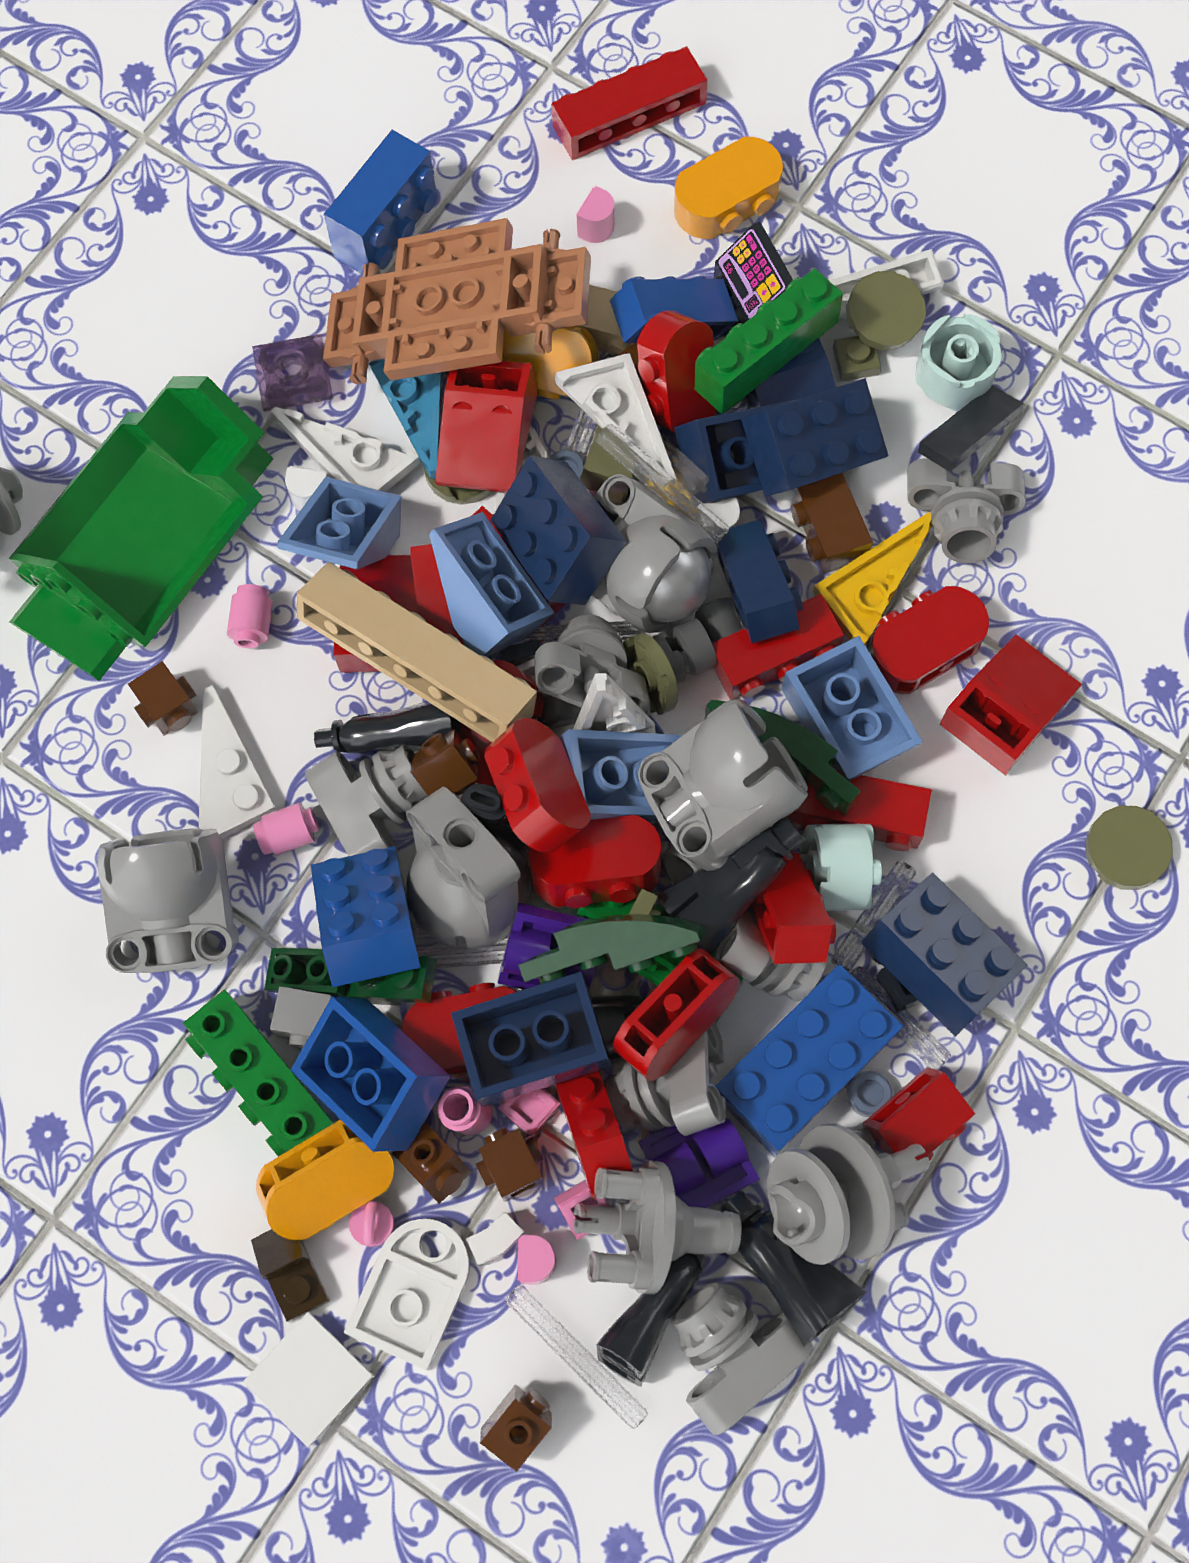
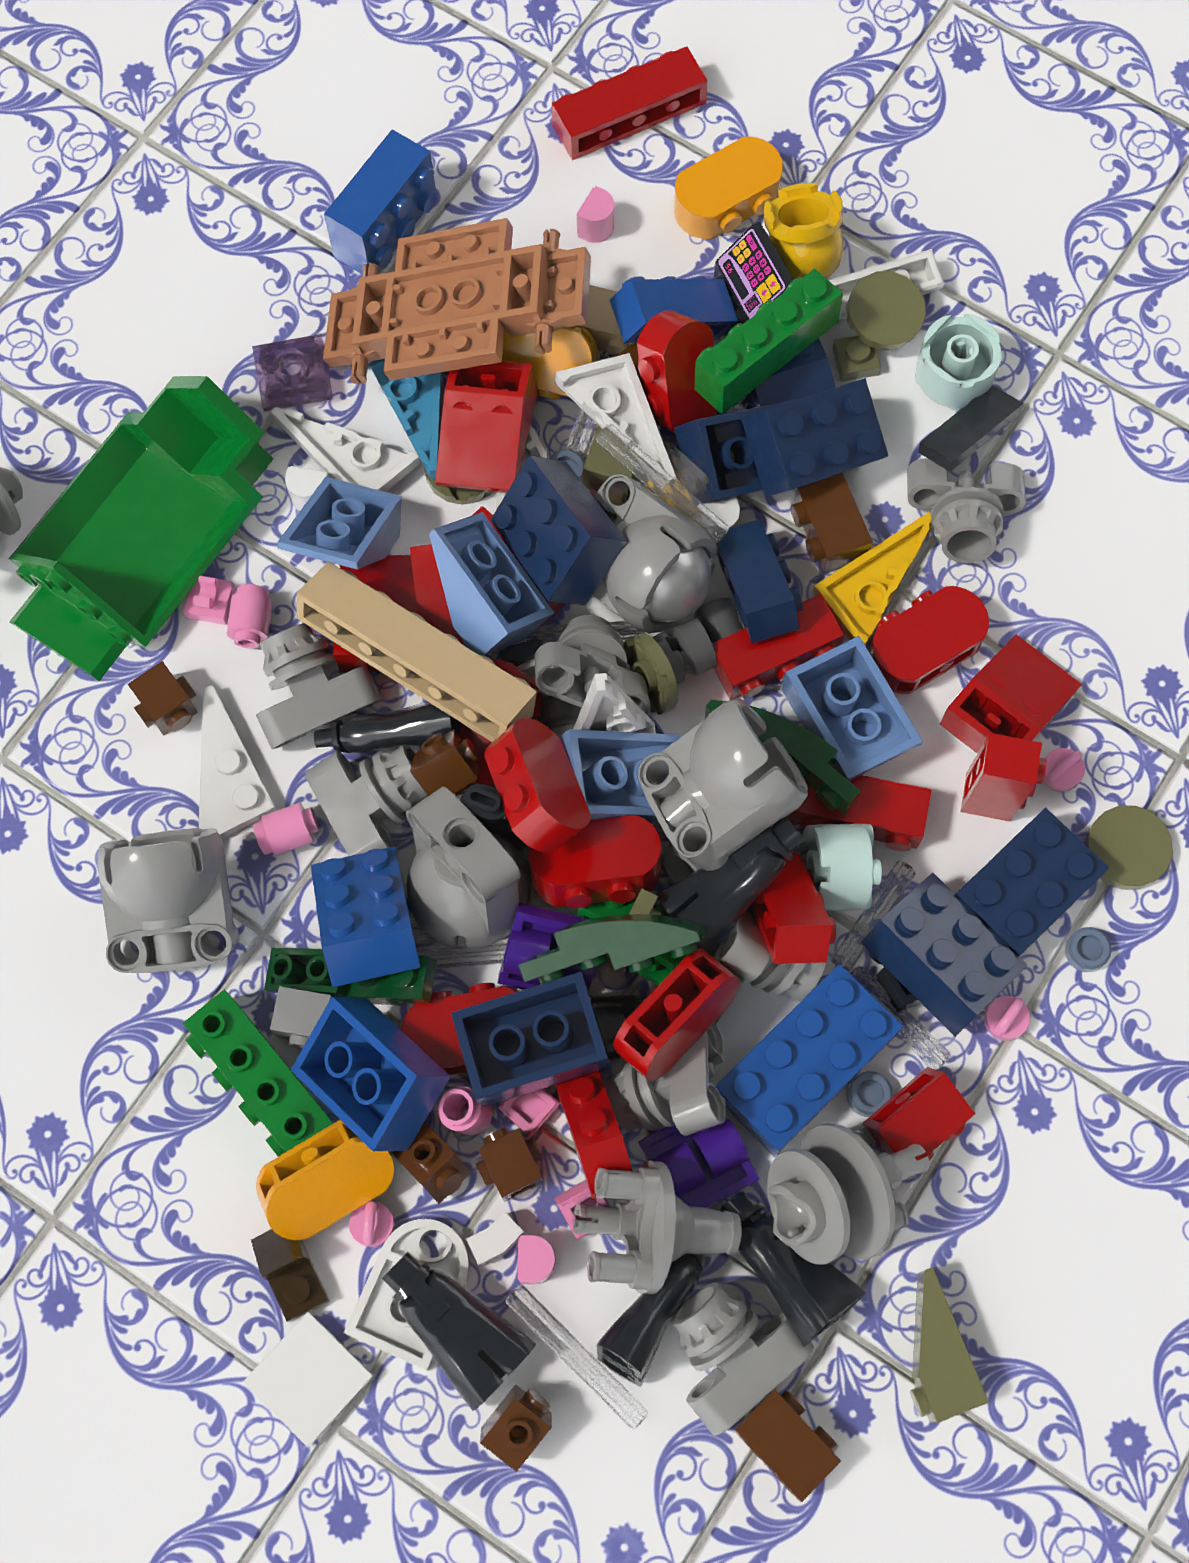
none -> bright pink tile [184,575,236,625]
none -> light grey beam [256,623,382,749]
none -> black piece [382,1252,536,1411]
none -> reddish brown brick [732,1389,841,1503]
none -> yellow tile [764,183,844,280]
none -> olive slope [910,1267,989,1423]
none -> dark blue brick [956,807,1109,957]
none -> red brick [960,733,1047,822]
none -> bright pink tile [984,996,1030,1041]
none -> bright pink tile [1043,748,1085,792]
none -> sand blue tile [1065,927,1111,972]

